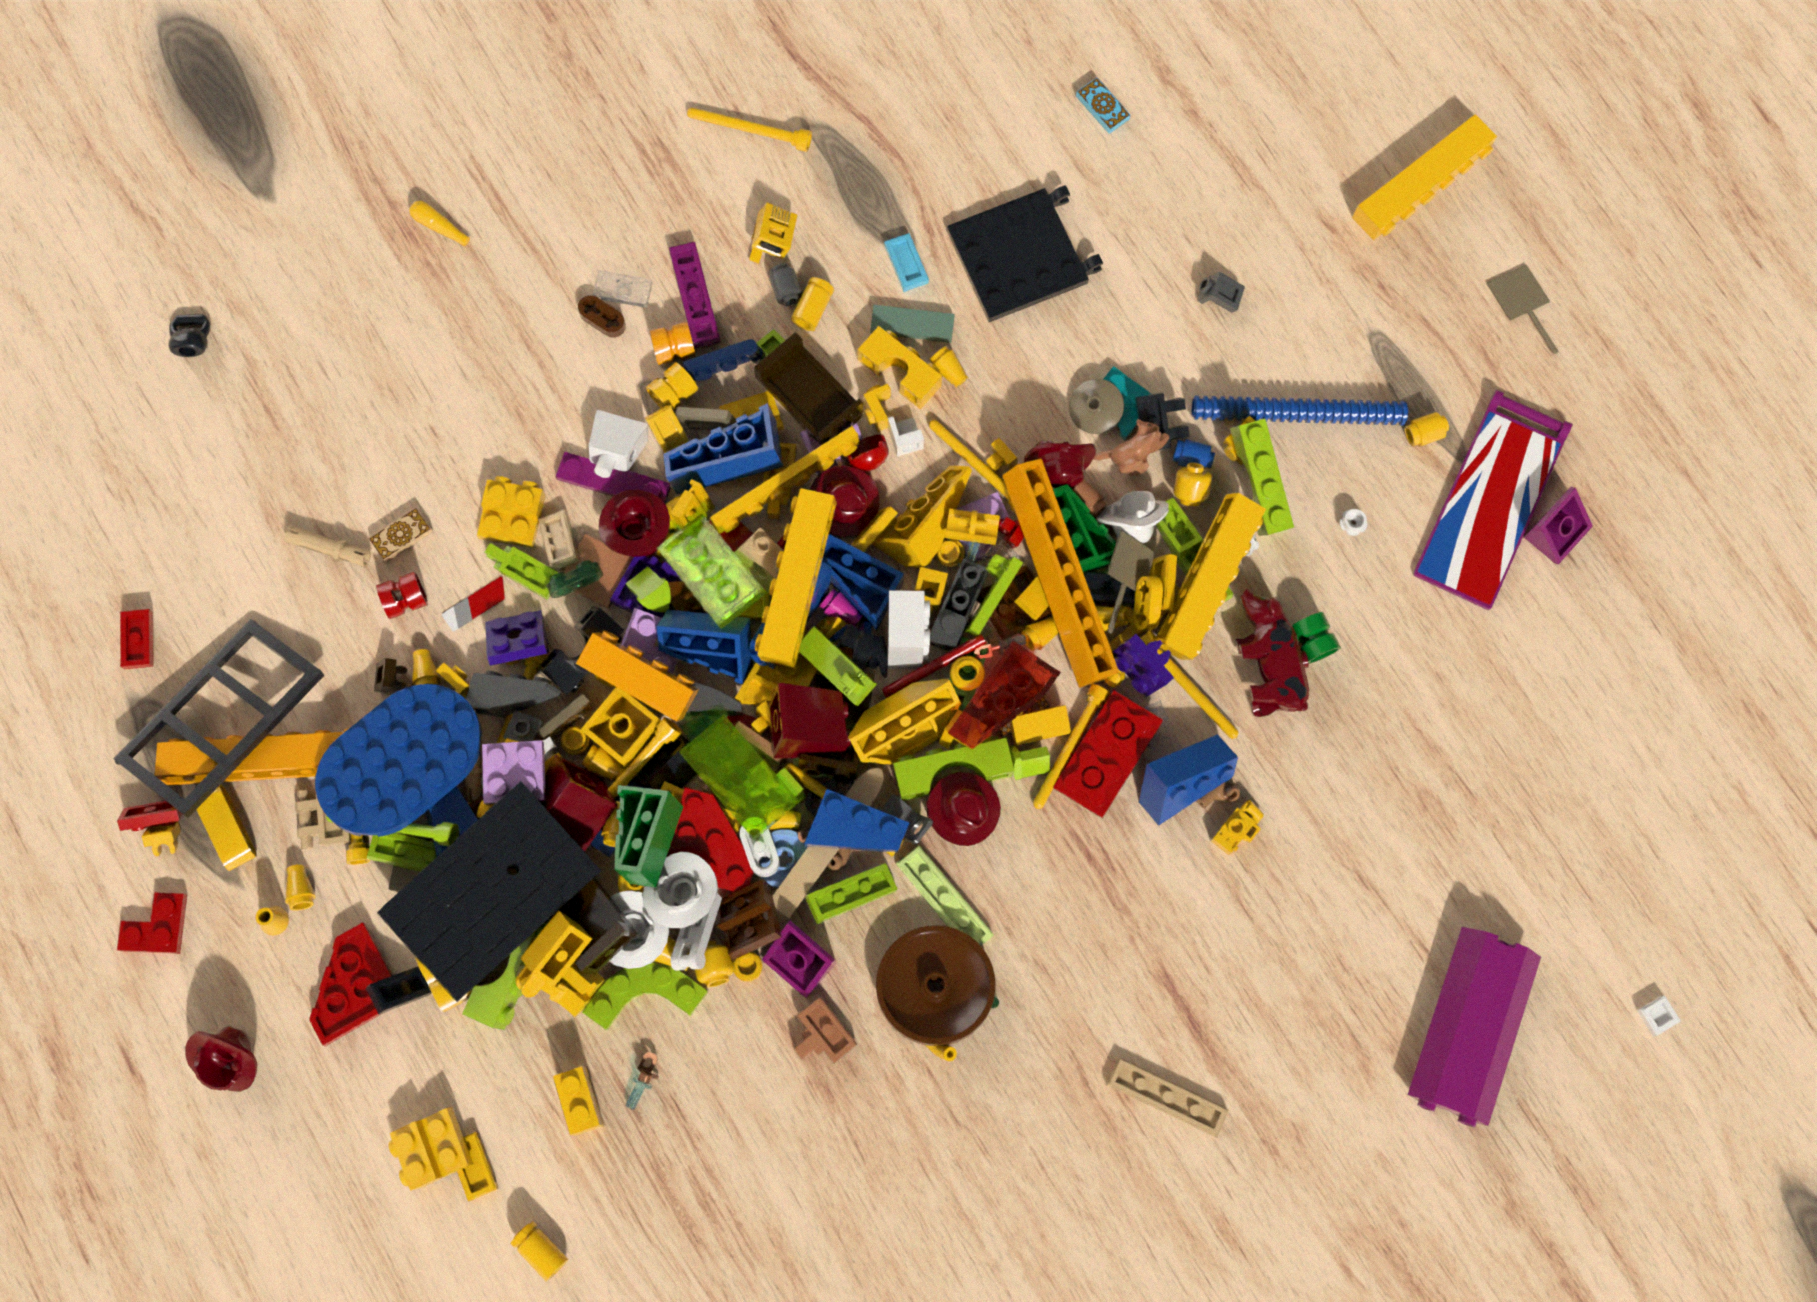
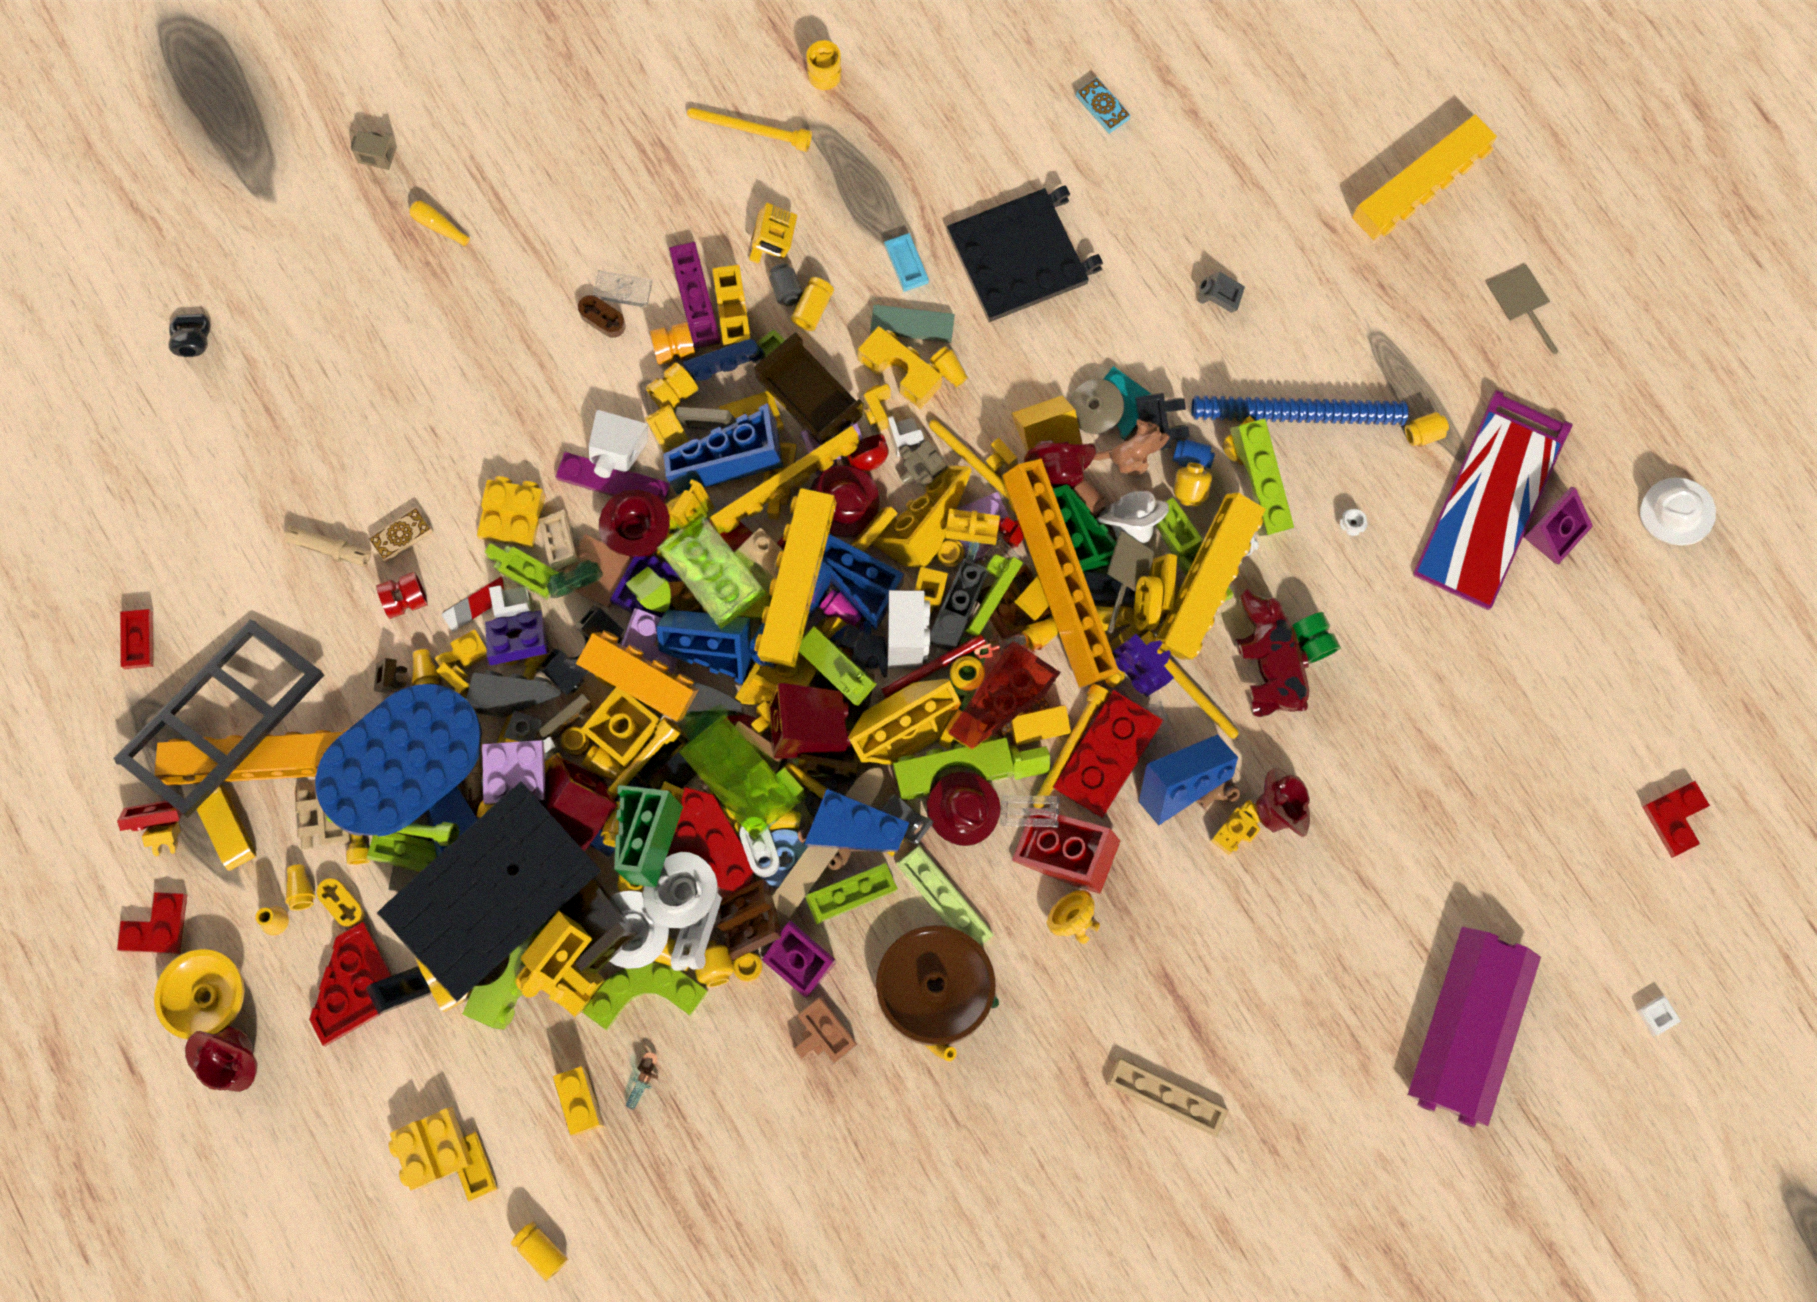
none -> yellow dish [154,949,244,1040]
none -> yellow beam [316,878,365,928]
none -> dark tan brick [351,131,397,170]
none -> yellow plate [435,629,487,669]
none -> white panel [489,586,532,618]
none -> yellow arch [712,264,751,347]
none -> yellow wheel [806,40,842,90]
none -> dark tan piece [899,440,948,485]
none -> clear tile [1000,795,1060,827]
none -> yellow slope [1011,395,1083,453]
none -> red slope [1012,807,1121,894]
none -> yellow hair [1046,890,1100,944]
none -> dark red hat [1255,767,1310,837]
none -> white hat [1640,477,1716,546]
none -> red plate [1642,780,1710,858]

